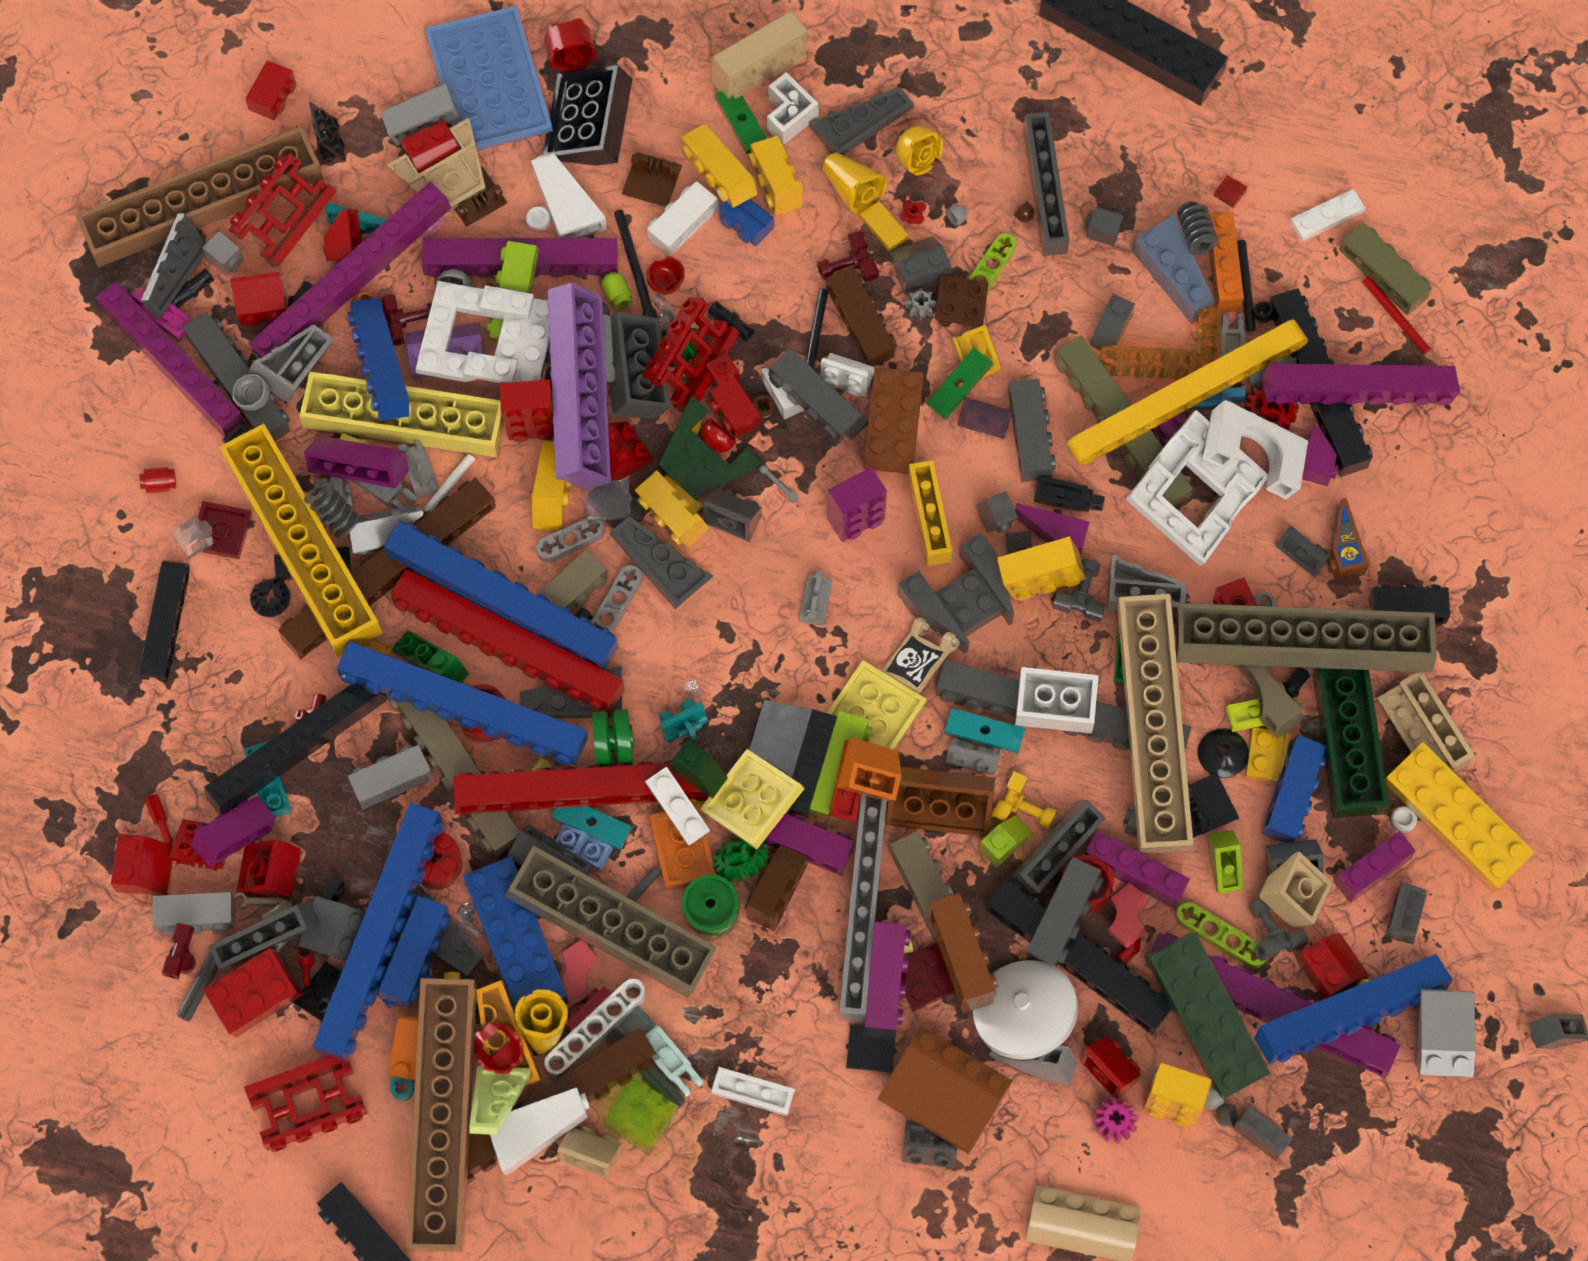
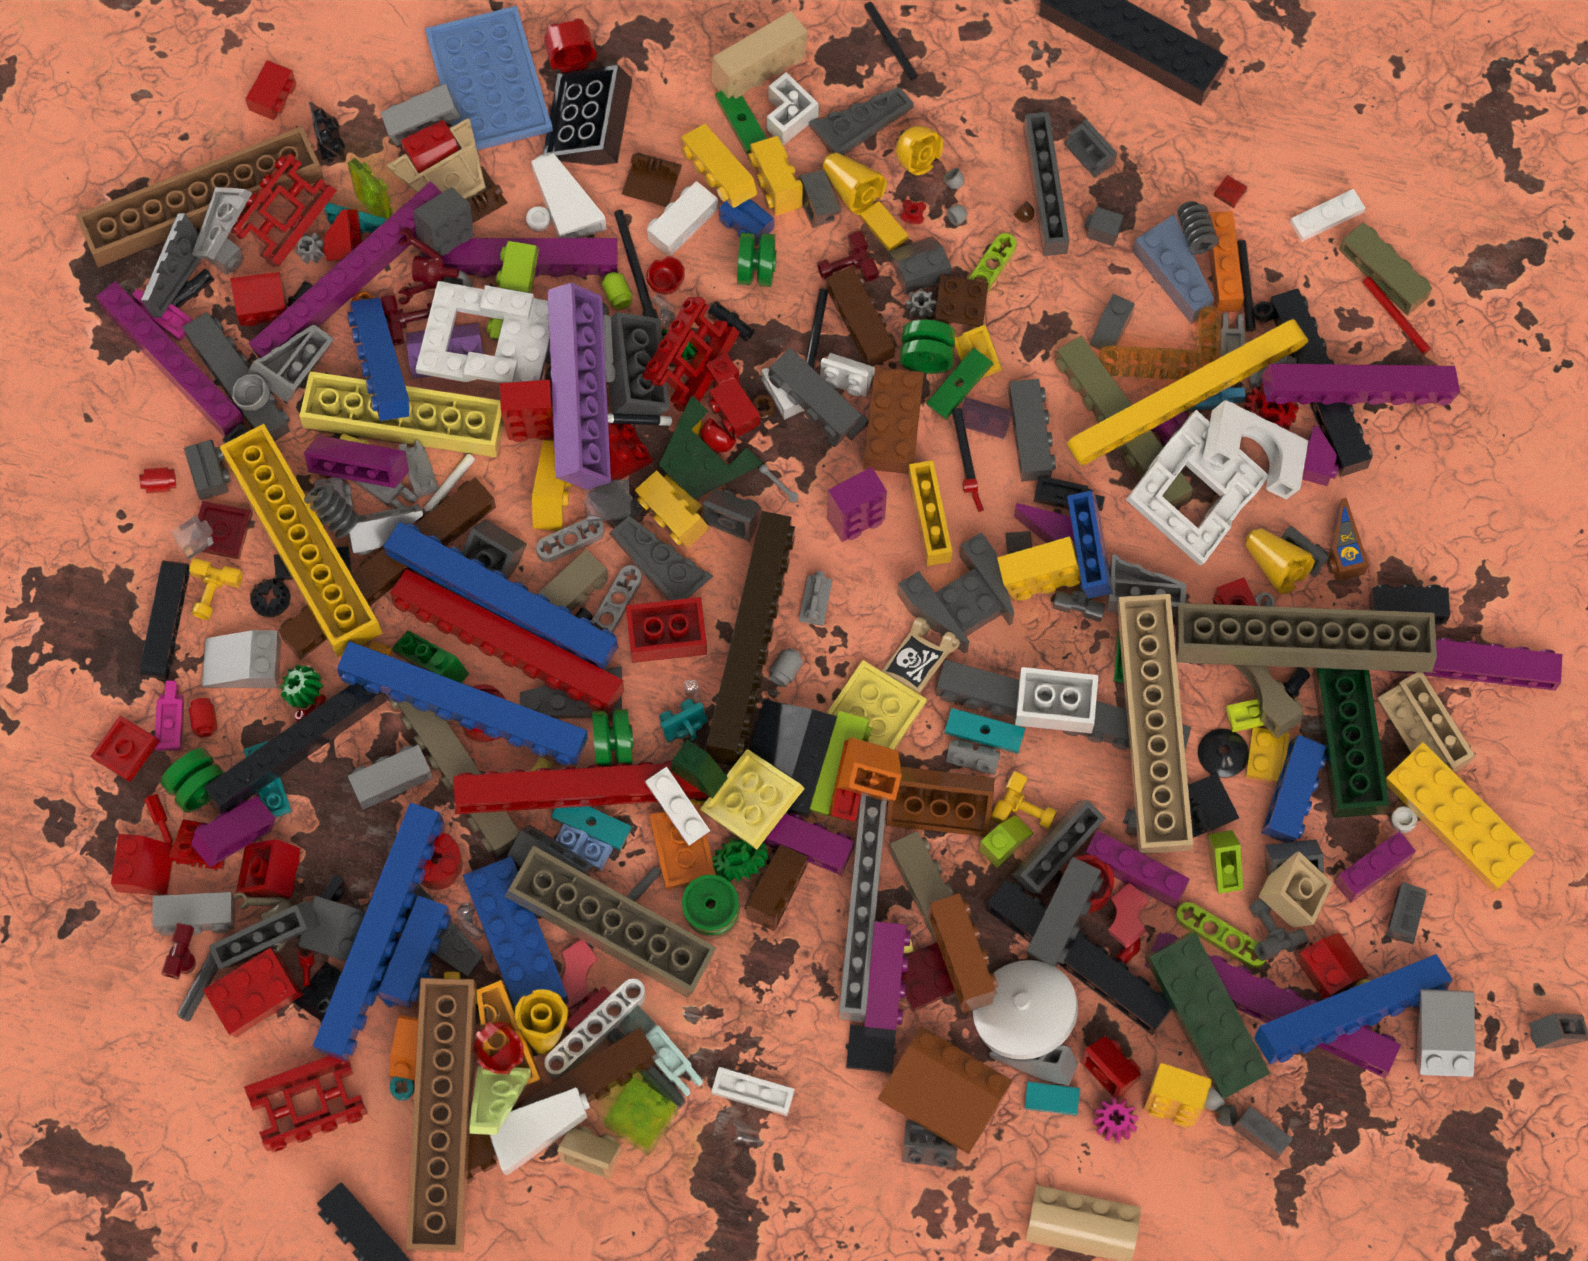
flat silver brick [976,491,1018,533] -> none
none -> red plate [90,715,160,782]
none -> dark pink hinge [155,681,184,751]
none -> green wheel [160,748,225,813]
none -> dark grey brick [184,439,231,500]
none -> yellow bar [189,558,243,620]
none -> red brick [189,698,218,738]
none -> light grey wing [192,187,252,260]
none -> light grey slope [202,630,281,688]
none -> green gear [279,664,324,709]
none -> light grey gear [295,233,325,264]
none -> clear neon green plate [347,157,393,219]
none -> dark red piece [398,227,459,305]
none -> dark grey brick [413,187,474,256]
none -> dark grey slope [462,519,527,580]
none -> black bar [608,413,672,426]
none -> red brick [626,597,707,663]
none -> dark brown brick [707,511,795,766]
none -> green wheel [737,232,777,287]
none -> light grey brick [769,648,803,687]
none -> flat silver hinge [798,170,841,228]
none -> black bar [864,1,918,81]
none -> green wheel [900,319,956,374]
none -> light grey hinge [943,168,964,189]
none -> black bar [952,408,976,480]
none -> red hand [963,478,984,512]
none -> teal tile [1024,1082,1080,1116]
none -> dark grey hinge [1064,119,1117,178]
none -> blue brick [1067,491,1113,599]
none -> yellow cone [1245,528,1315,595]
none -> magenta brick [1379,638,1563,691]

